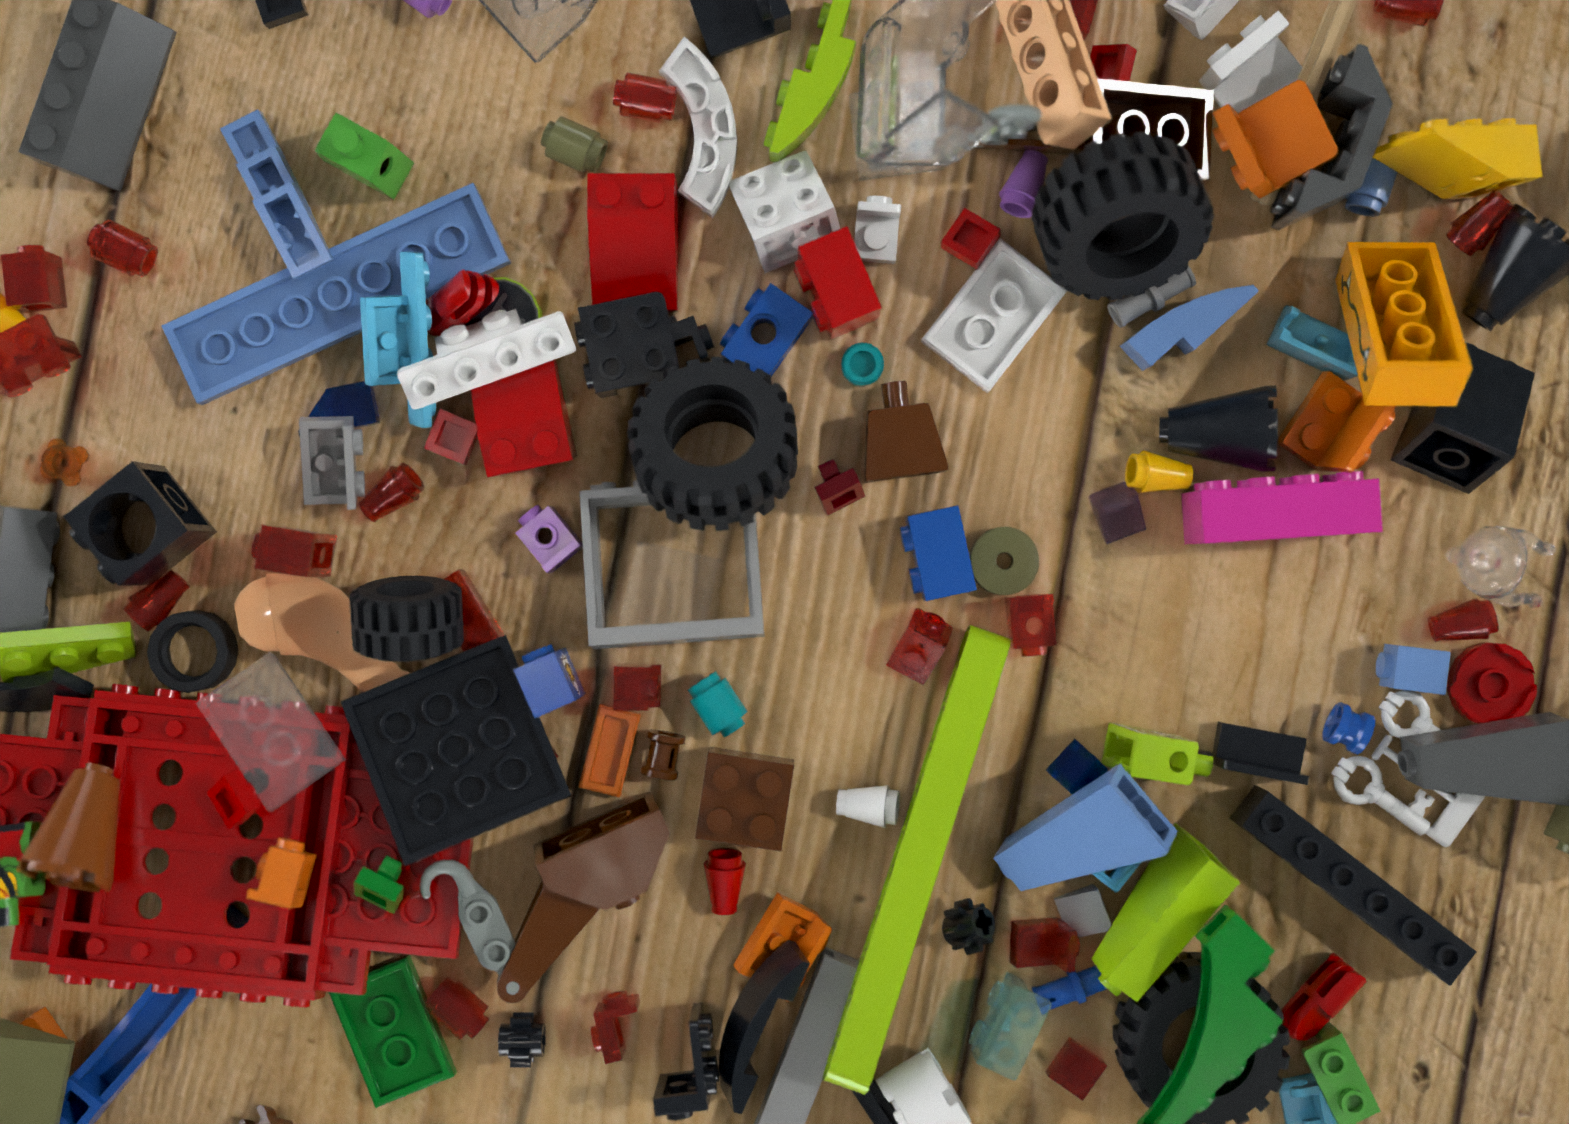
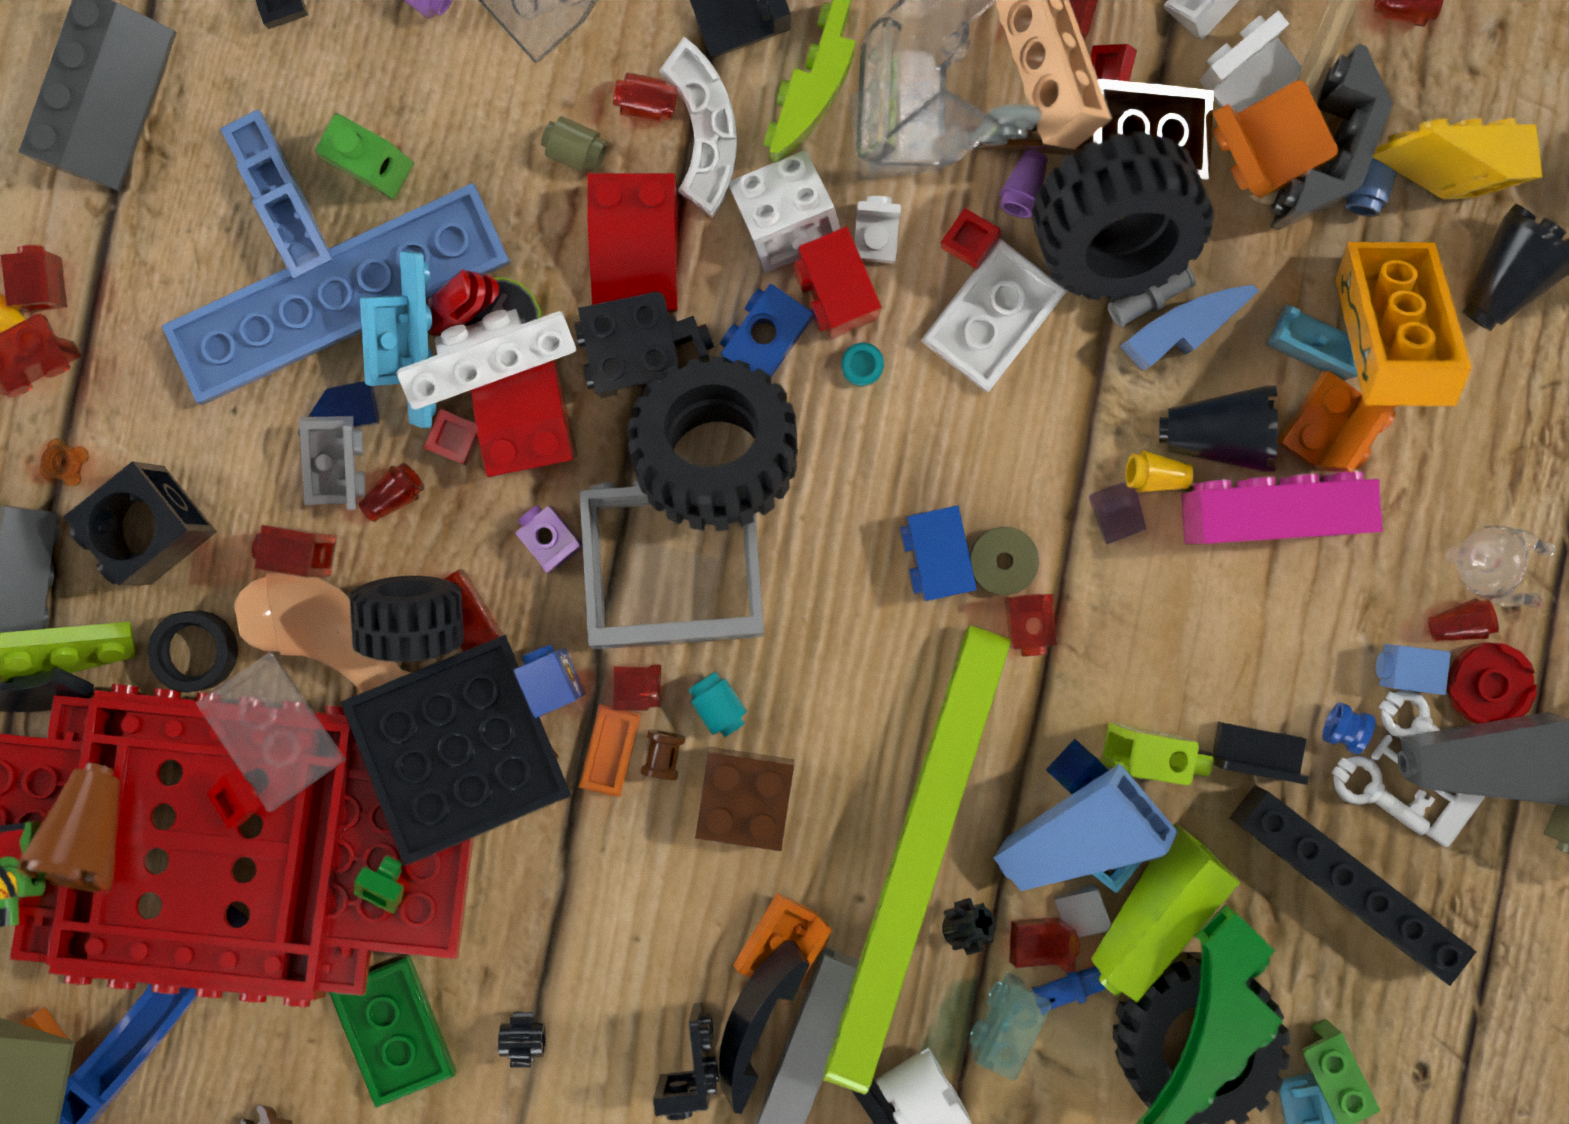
clear red brick [87,219,158,277] -> none
clear red cone [123,569,190,632] -> none
orange brick [246,837,317,909] -> none
reddish brown slope [420,792,670,1003] -> none
clear red brick [424,976,489,1040] -> none
clear red bracket [591,991,641,1064] -> none
red cone [703,848,746,915] -> none
dark red tile [814,459,866,515] -> none
white cone [836,785,900,828] -> none
reddish brown torso [864,381,948,483] -> none
clear red bracket [886,608,953,685] -> none
clear red plate [1045,1037,1107,1101] -> none
red arm [1282,952,1367,1041] -> none
black slope [1391,343,1535,494] -> none
clear red cone [1446,190,1514,256] -> none

